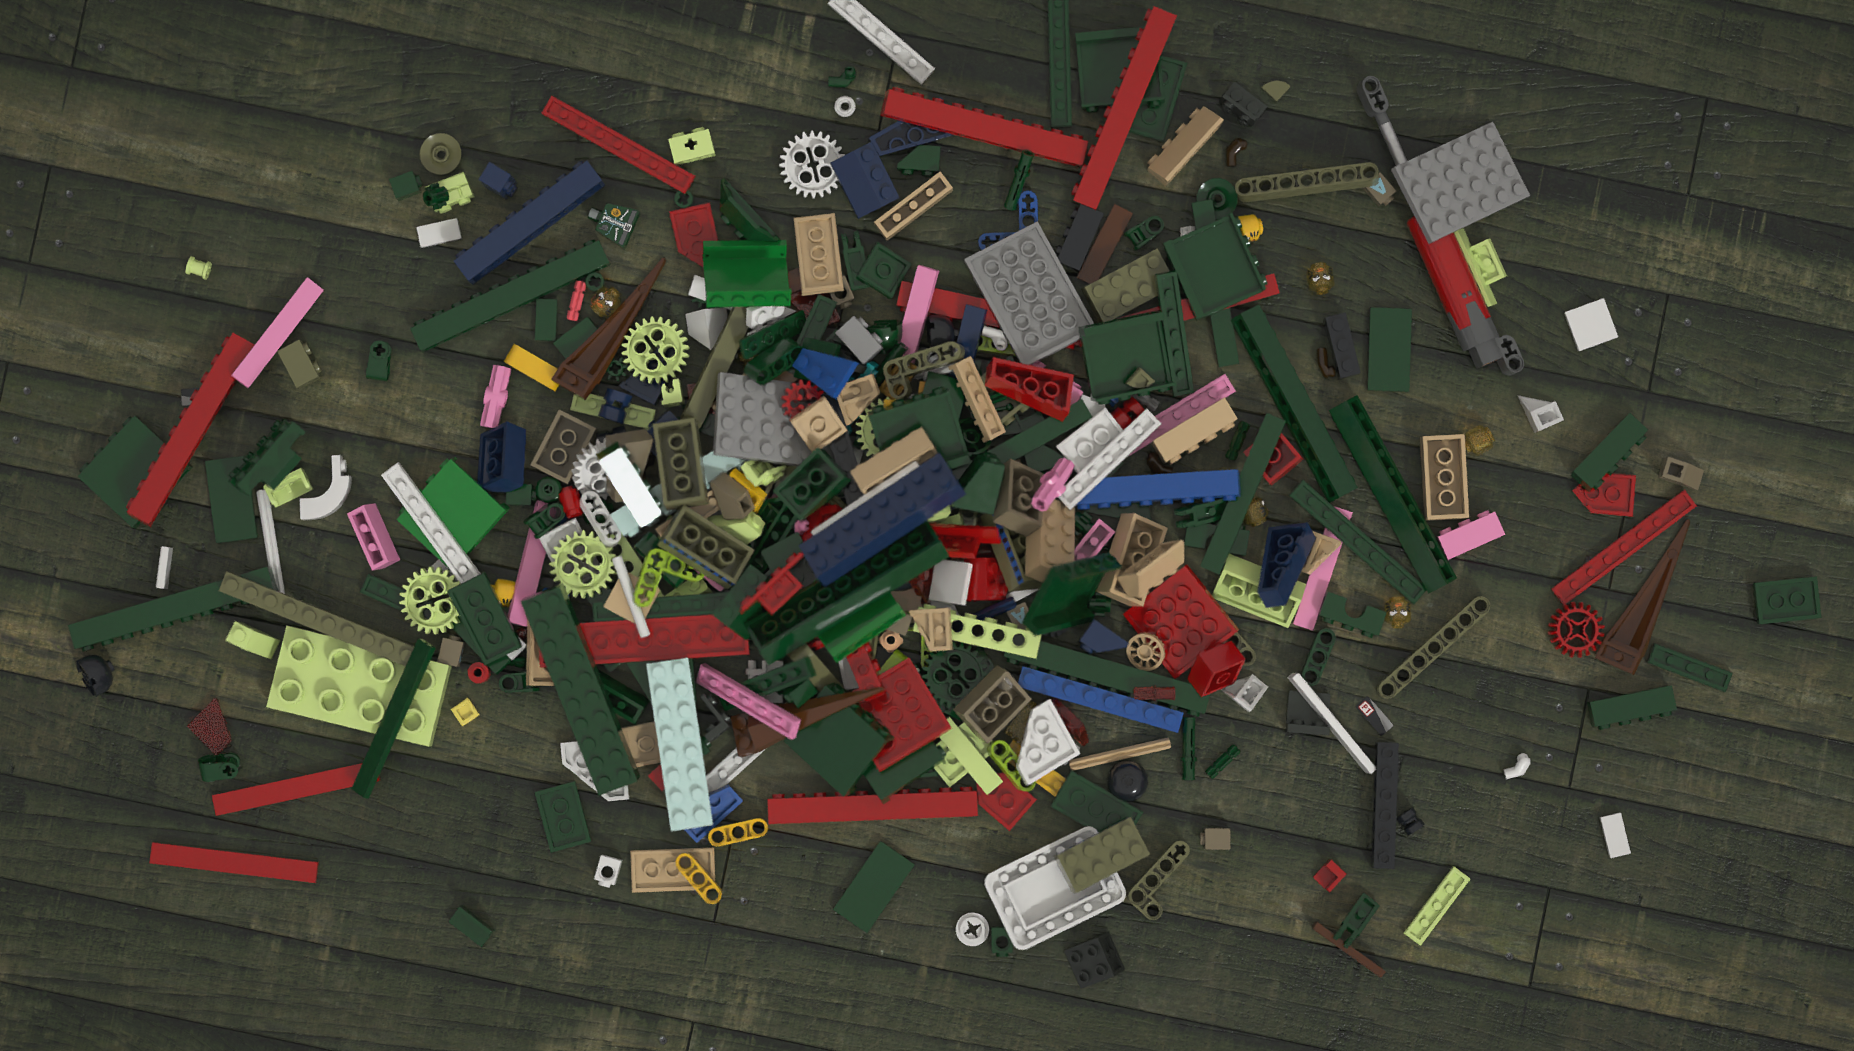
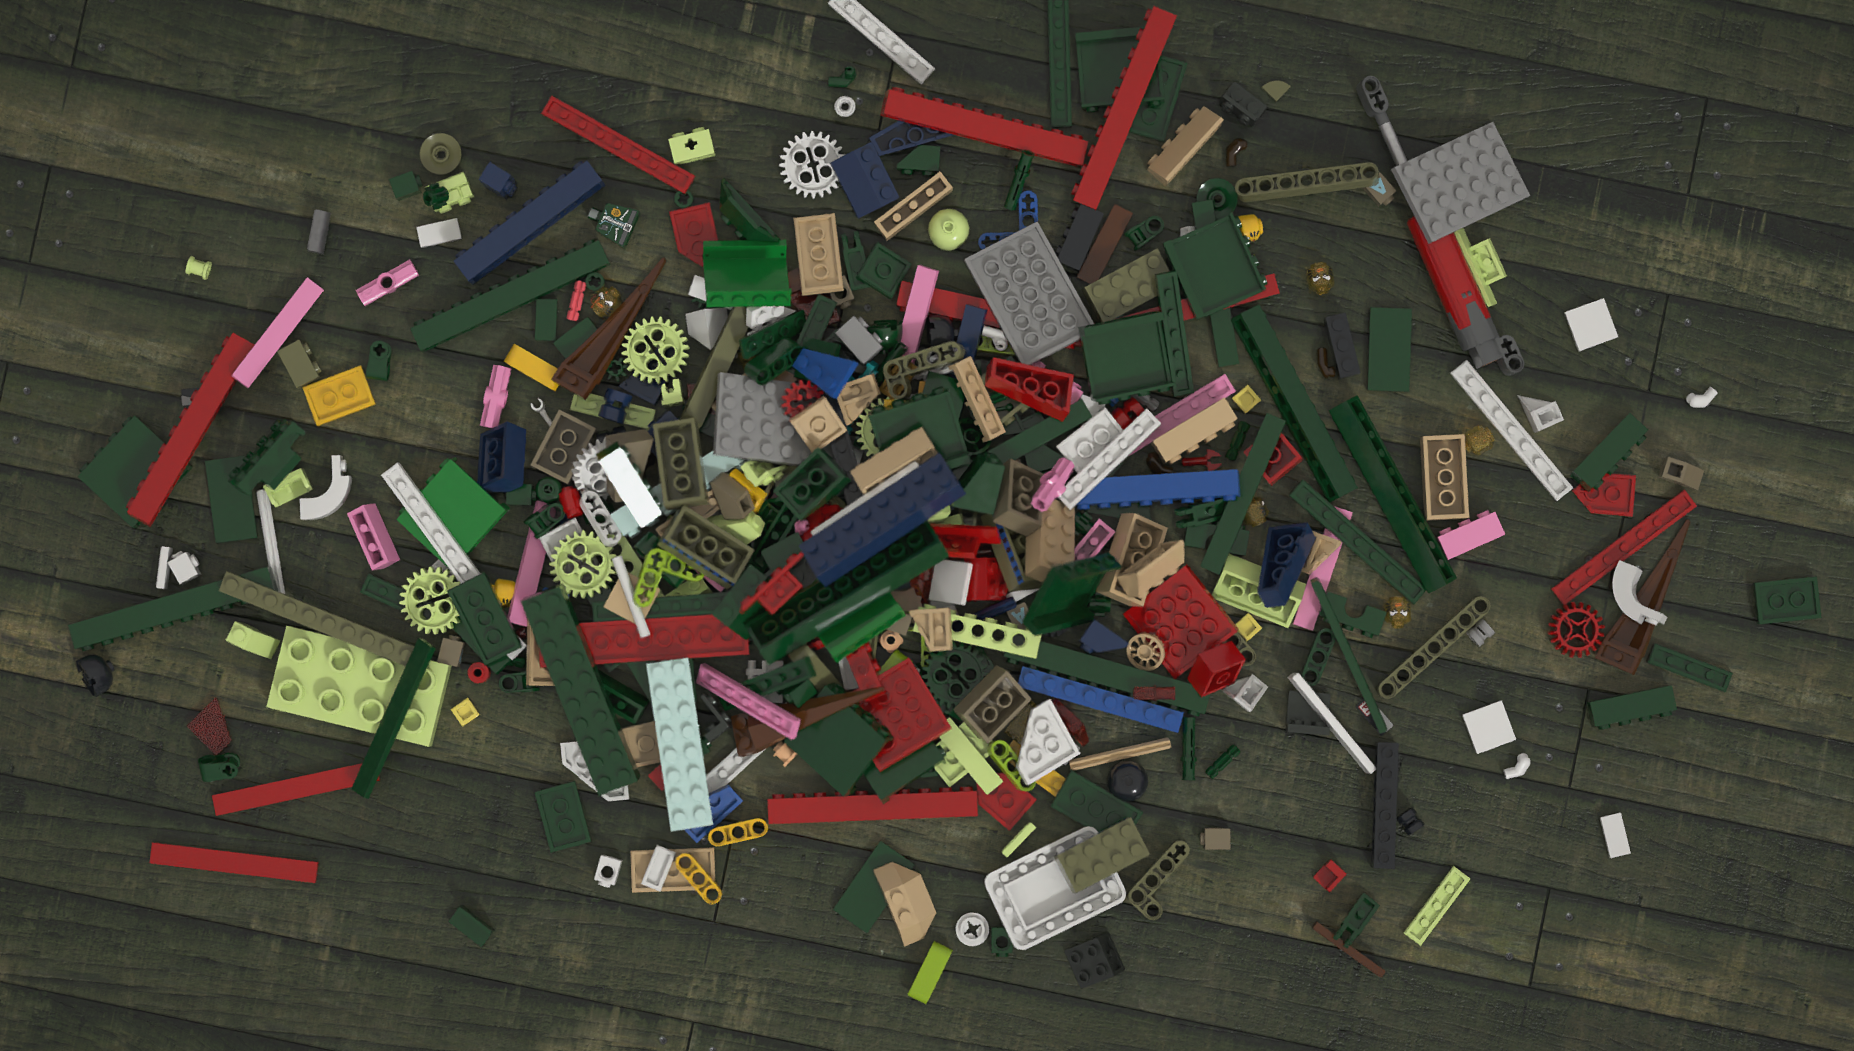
olive tile [1125,367,1155,388] -> none
none -> white brick [167,551,202,585]
none -> yellow tile [302,365,376,426]
none -> flat silver brick [307,209,331,254]
none -> bright pink piece [356,260,419,306]
none -> white hand [531,398,552,427]
none -> white tile [641,845,677,891]
none -> light nougat brick [773,741,797,767]
none -> tan wedge [873,862,936,947]
none -> lime beam [907,941,953,1004]
none -> yellowish green cylinder [928,209,969,251]
none -> yellowish green tile [1002,822,1036,857]
none -> red bar [1182,449,1222,471]
none -> light yellow tile [1232,385,1261,414]
none -> light yellow tile [1235,613,1262,642]
none -> dark green tile [1311,577,1387,734]
none -> white tile [1450,360,1573,501]
none -> white tile [1462,700,1516,754]
none -> light grey wheel [1465,618,1495,647]
none -> white arch [1612,560,1667,626]
none -> white arm [1686,387,1718,408]

